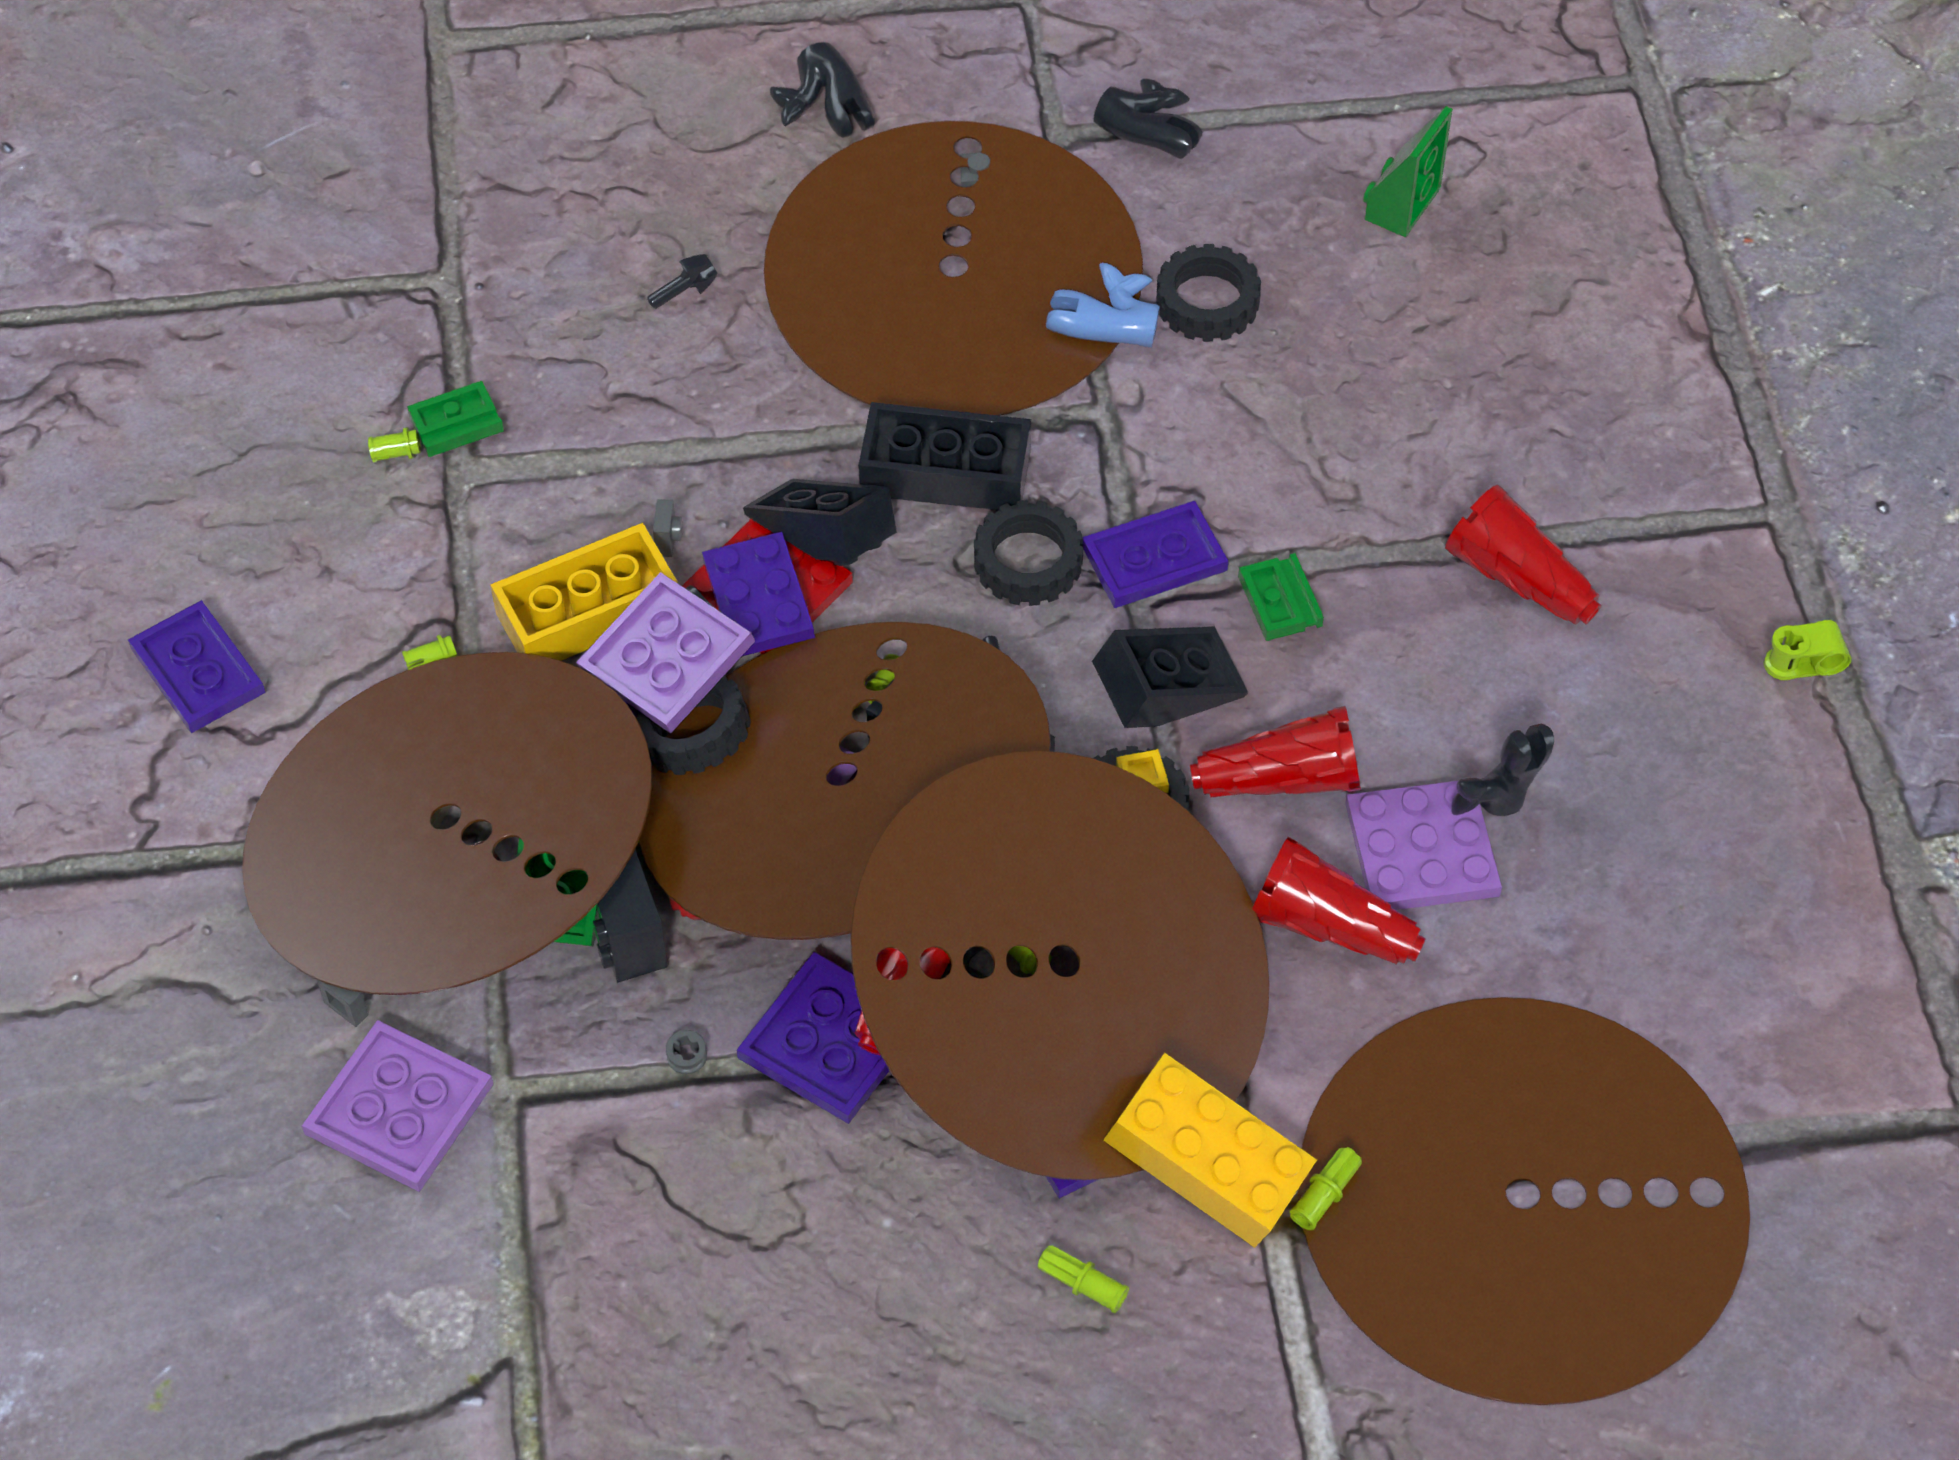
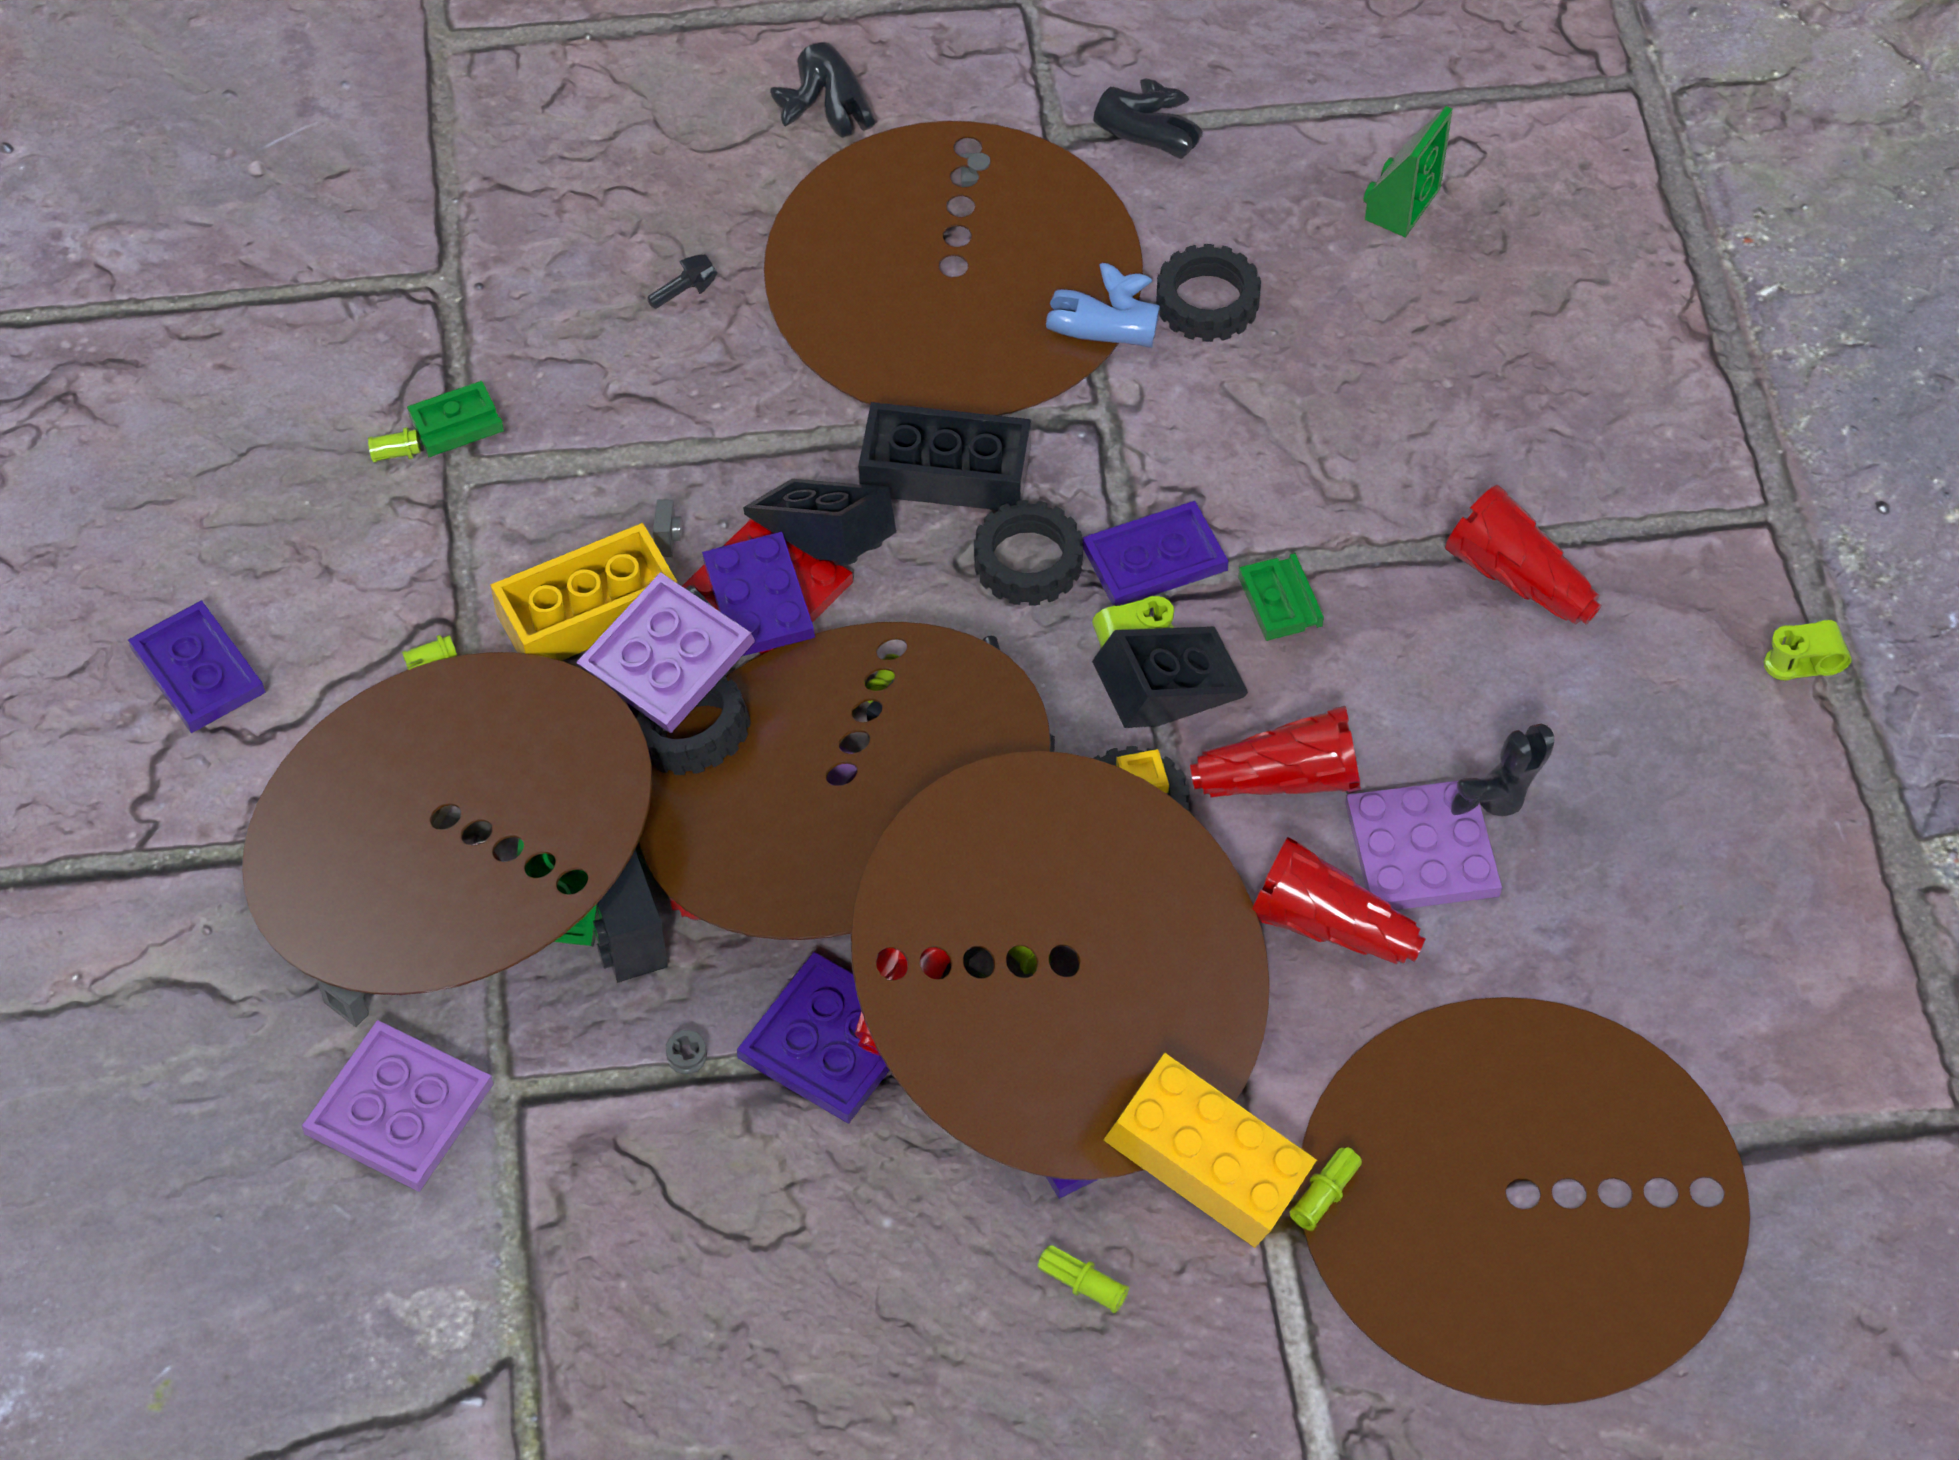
none -> lime piece [1092,596,1174,648]

